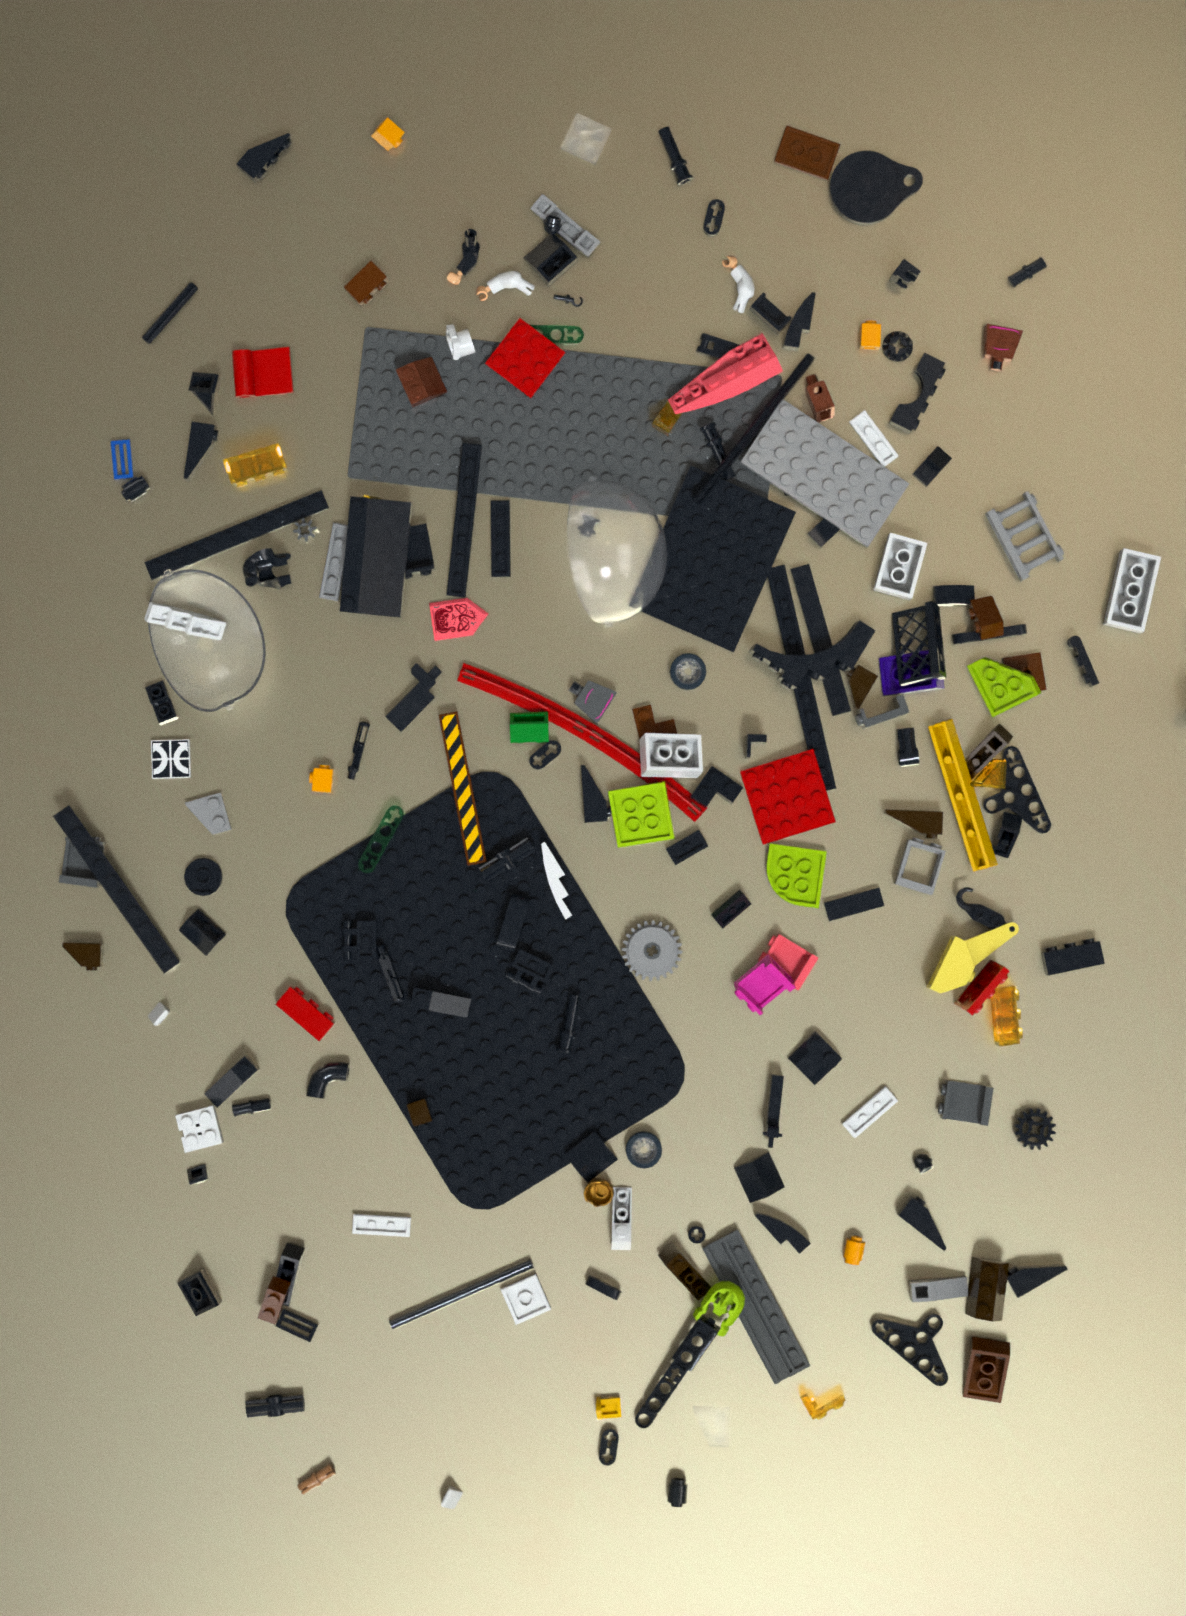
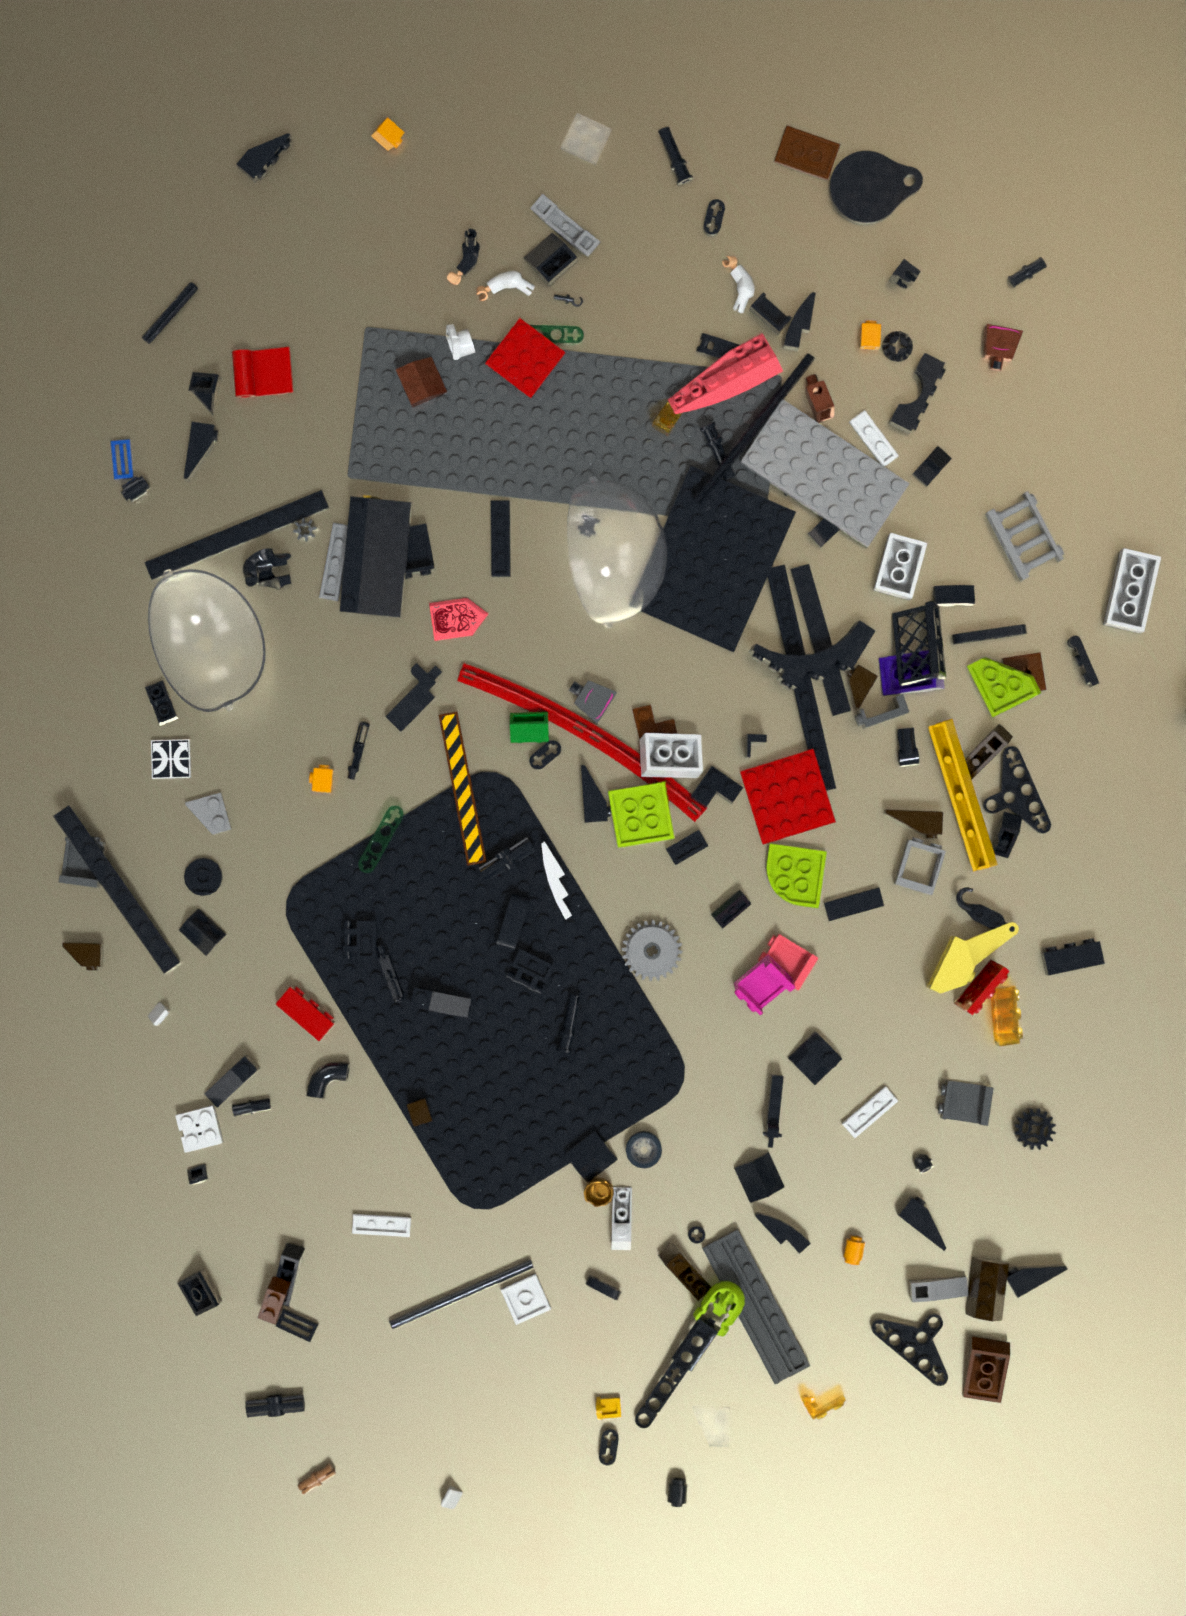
white slope [144,602,226,640] -> none
clear yellow slope [223,443,288,488] -> none
reddish brown brick [344,261,388,306] -> none
black tile [446,443,482,598] -> none
black plate [543,215,562,235] -> none
wheel [670,653,707,690] -> none
reddish brown brick [967,596,1004,640] -> none
clear yellow slope [970,759,1007,789] -> none

